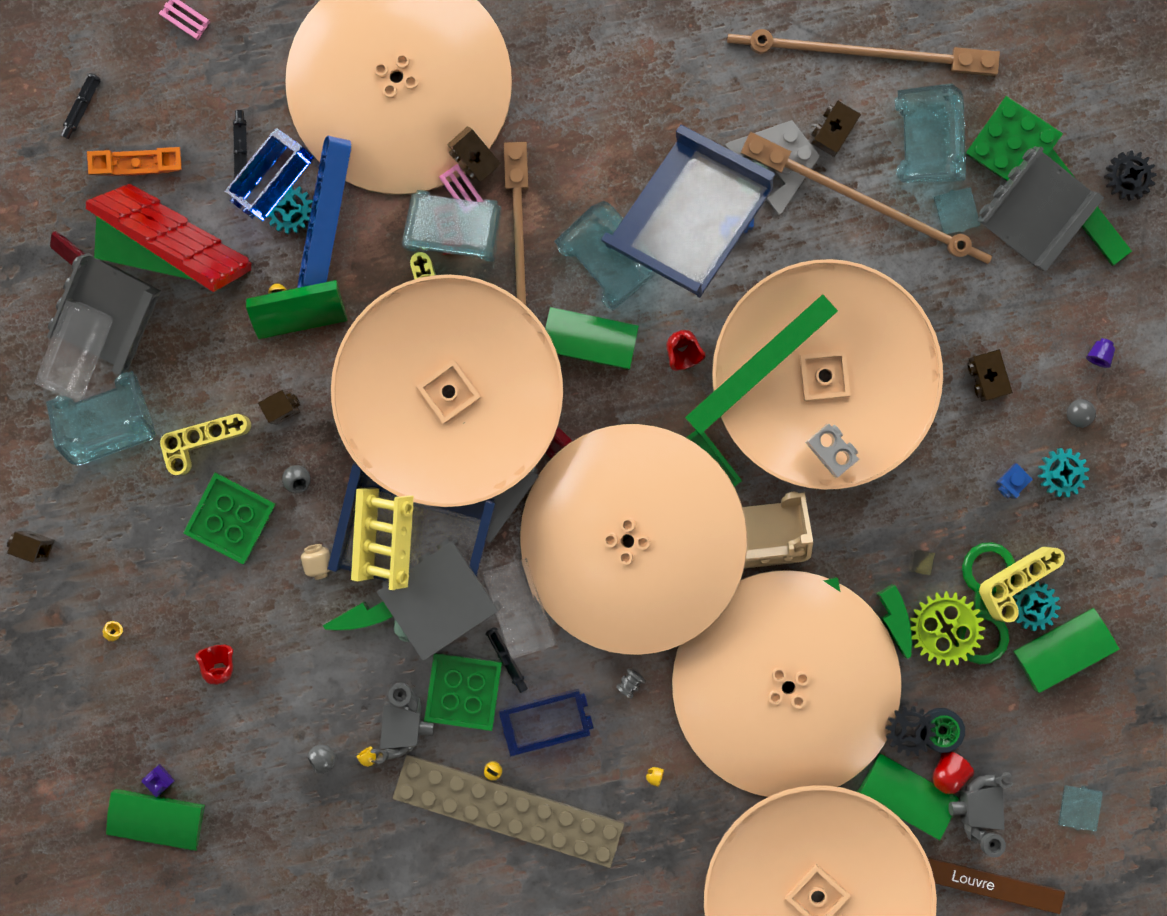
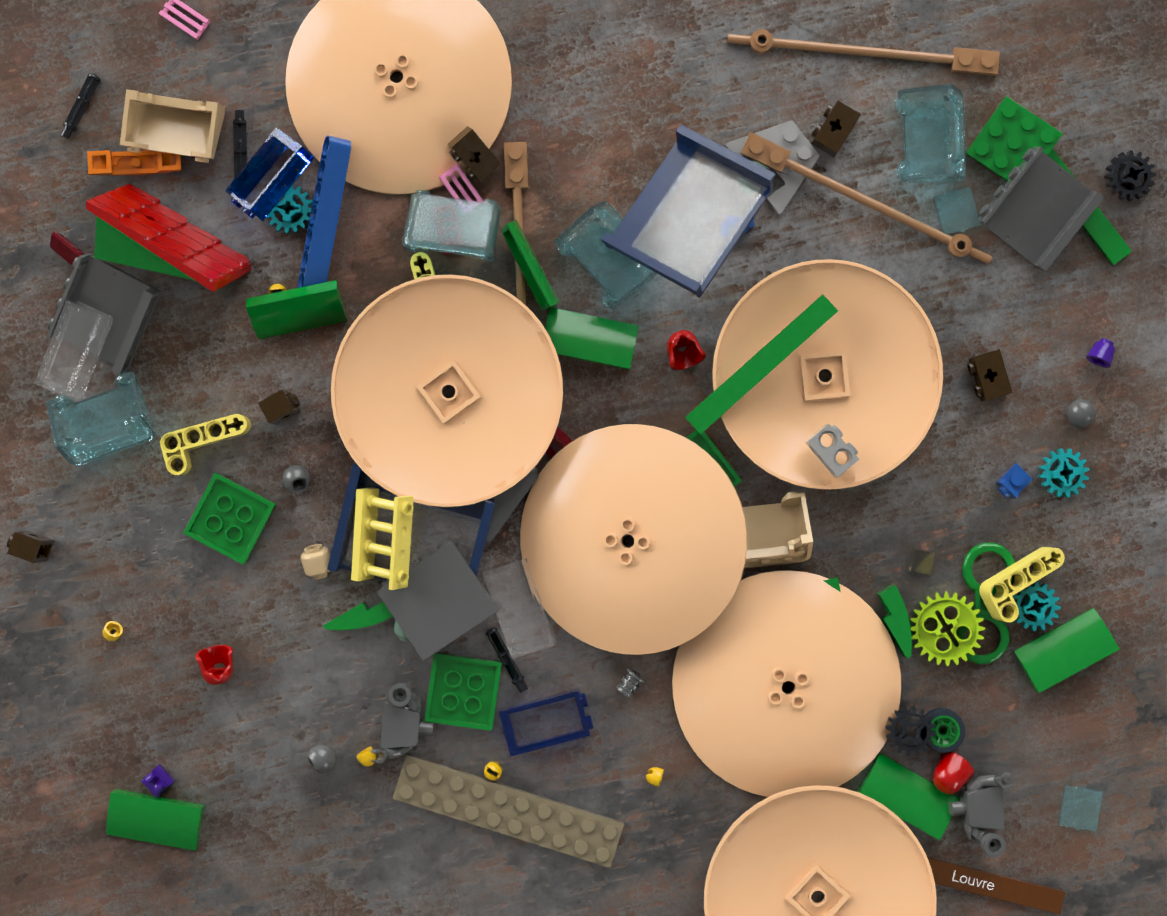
none -> tan windscreen [120,89,226,163]
none -> green slope [500,220,559,311]

